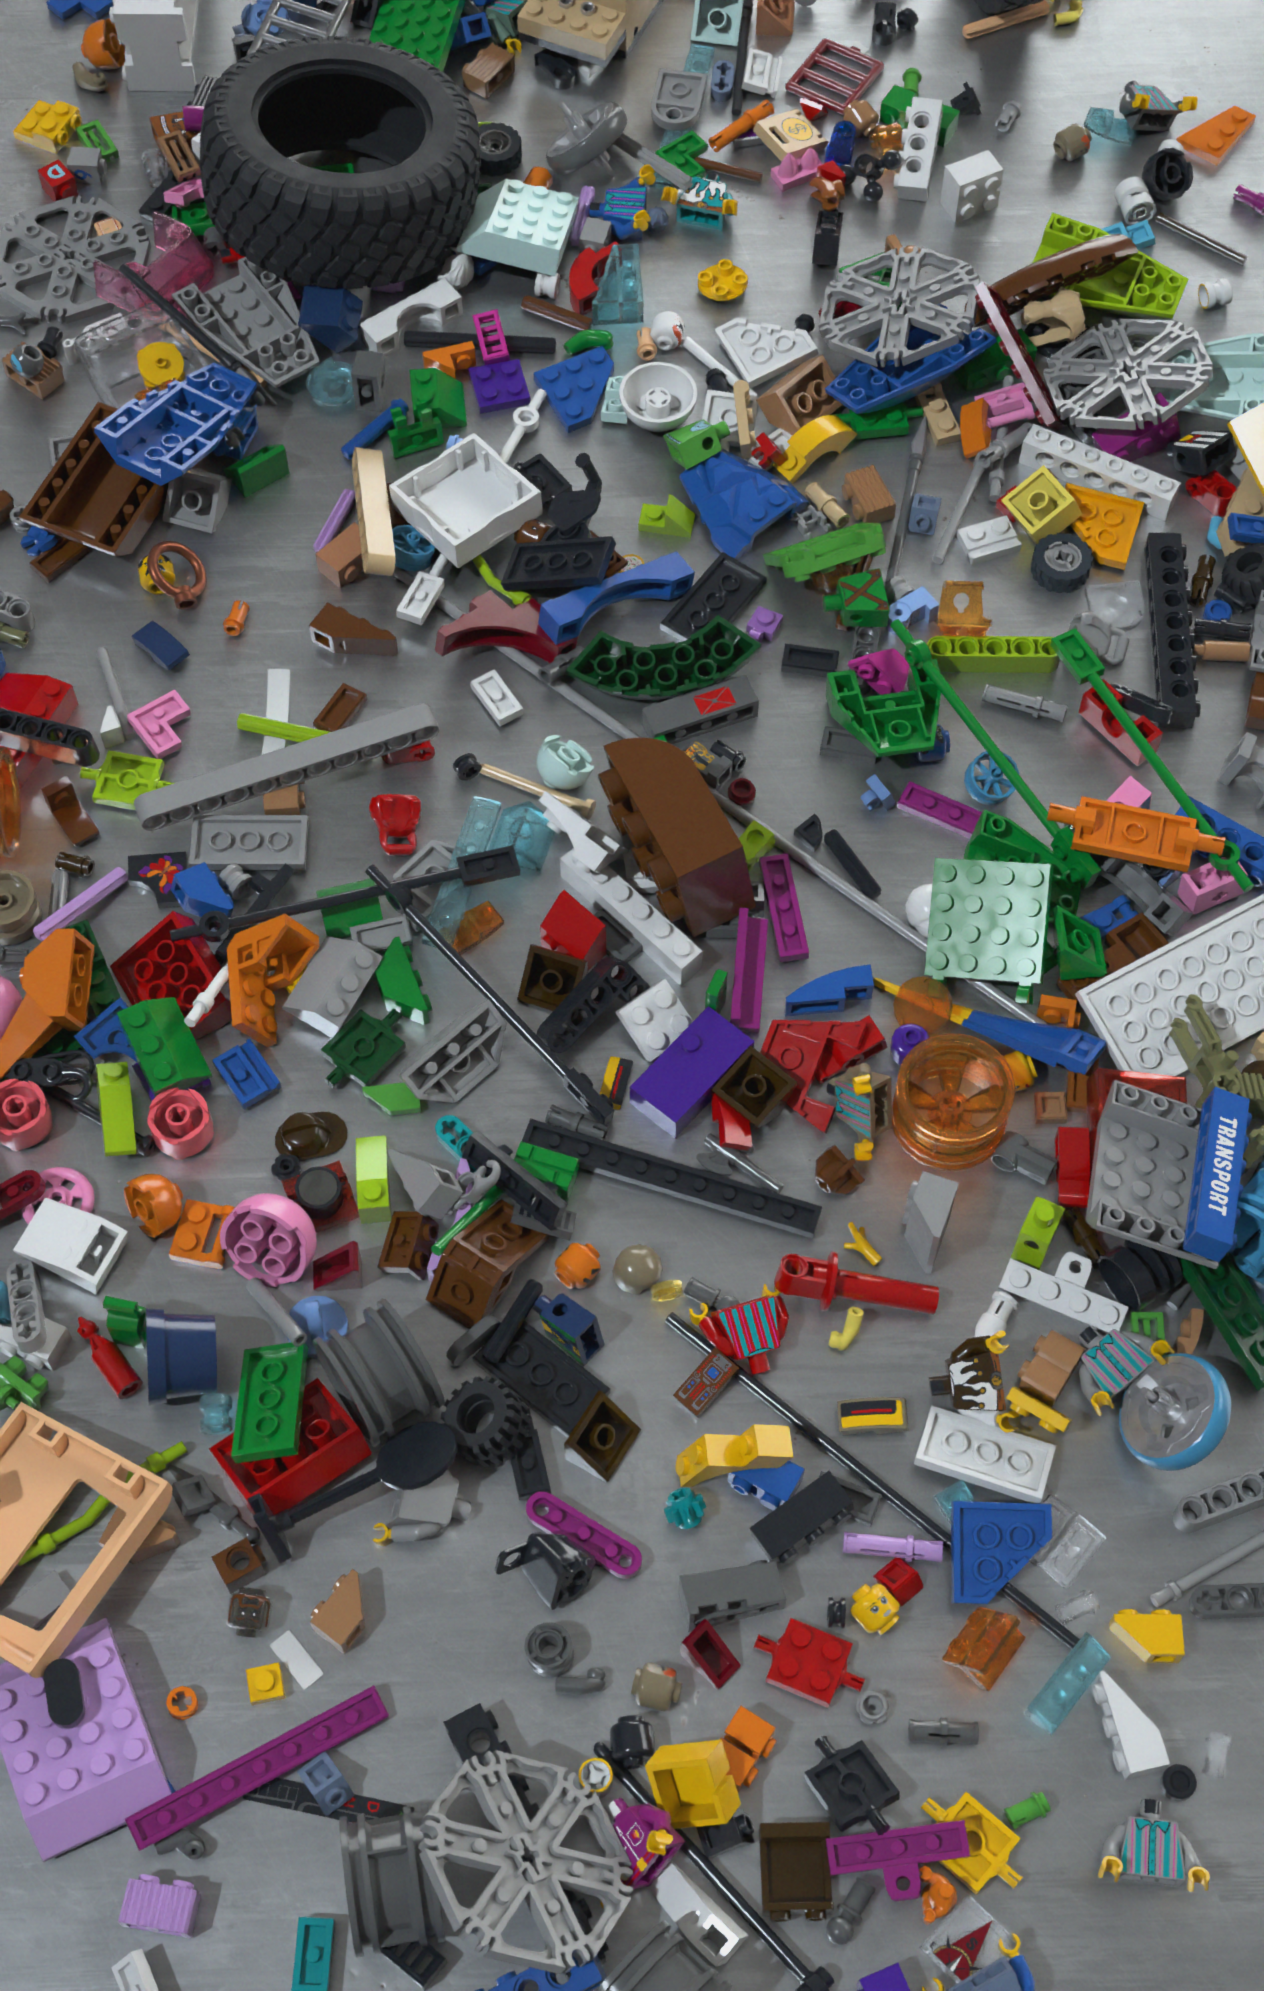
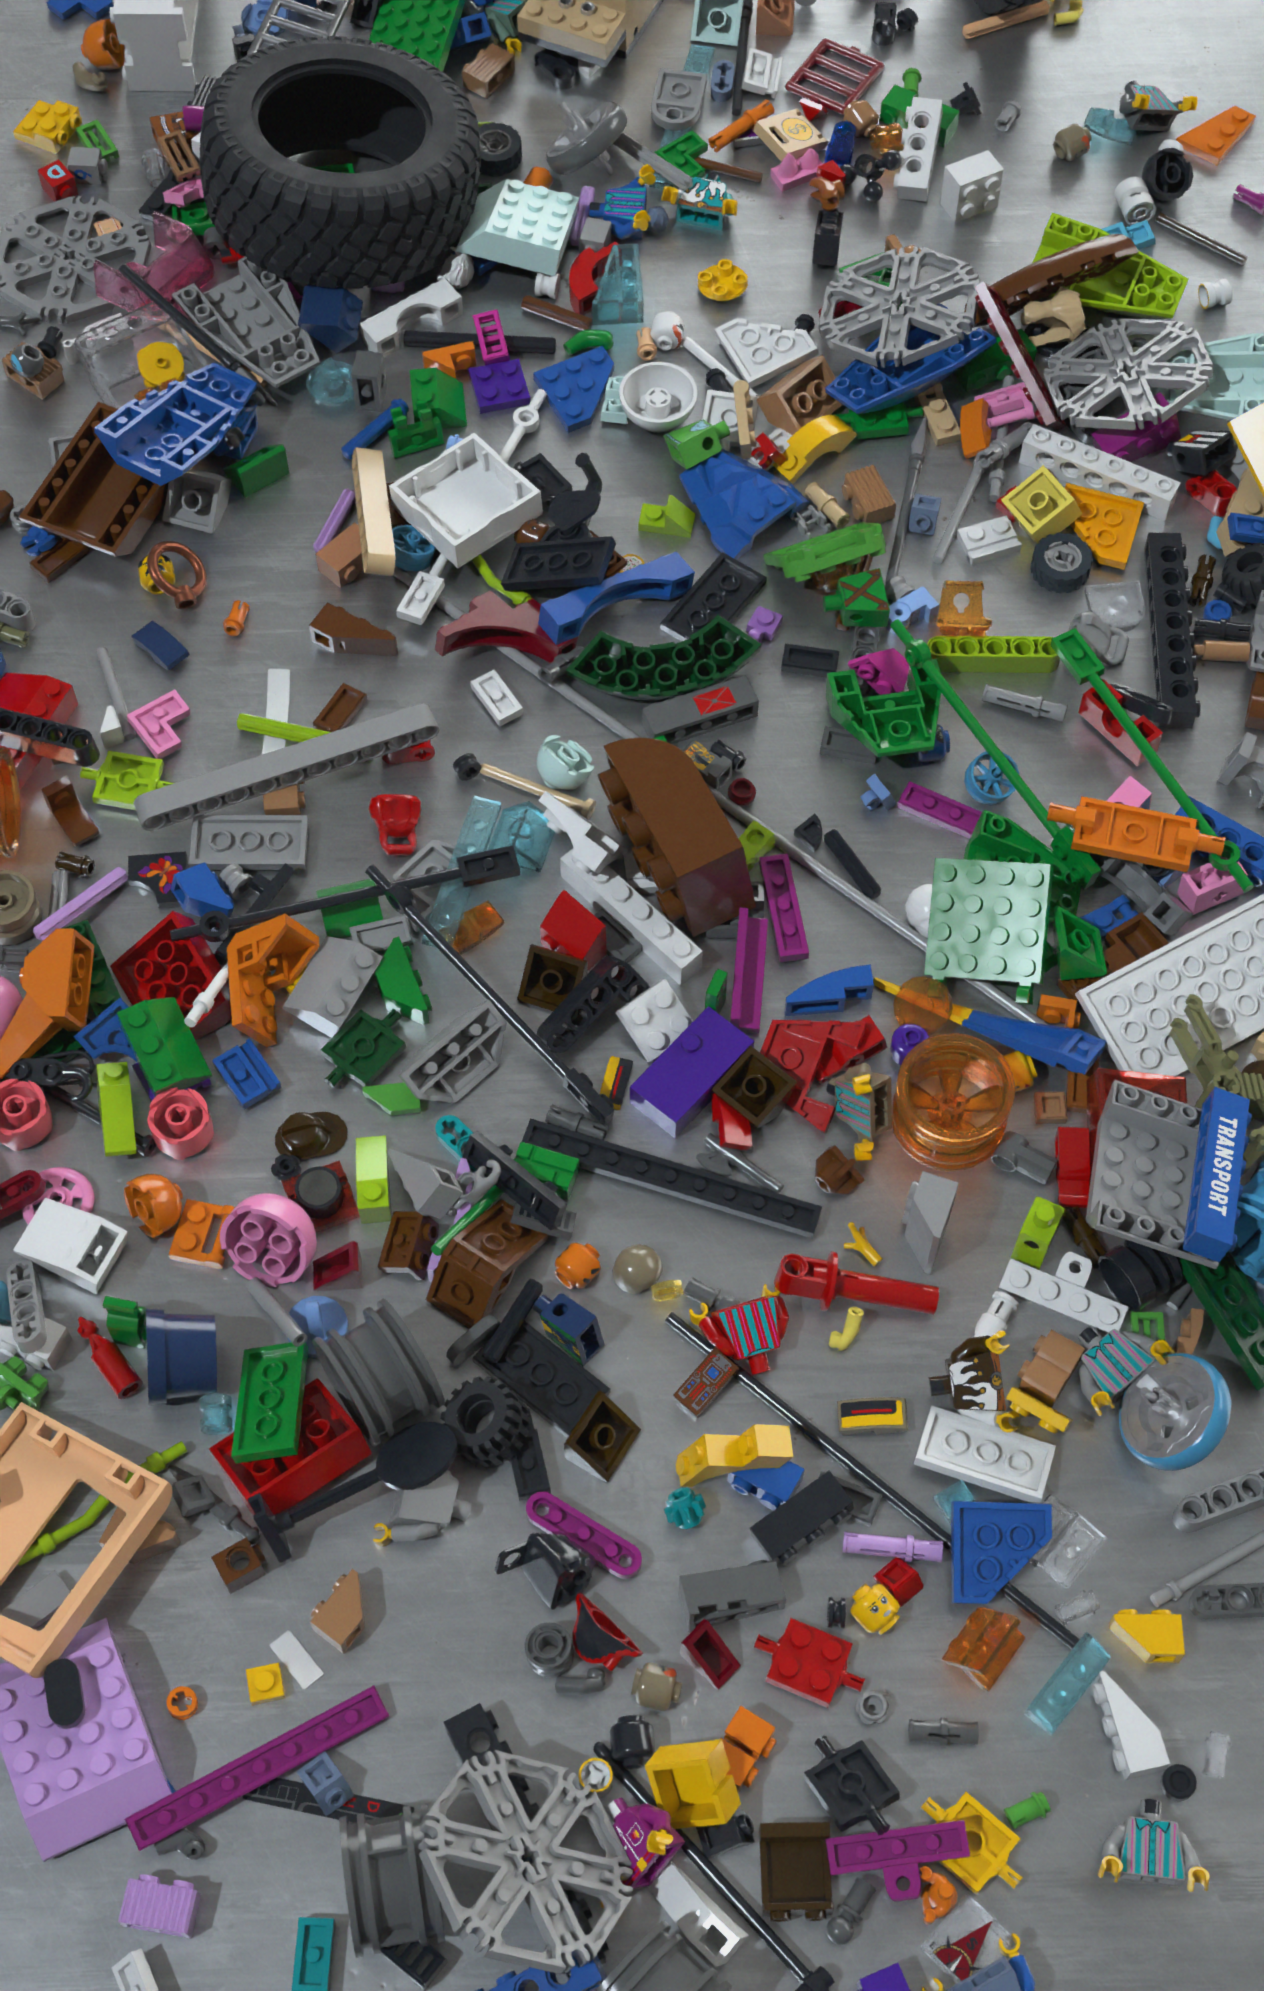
clear smoke head [226,1587,273,1638] -> none
none -> hat [572,1593,643,1671]

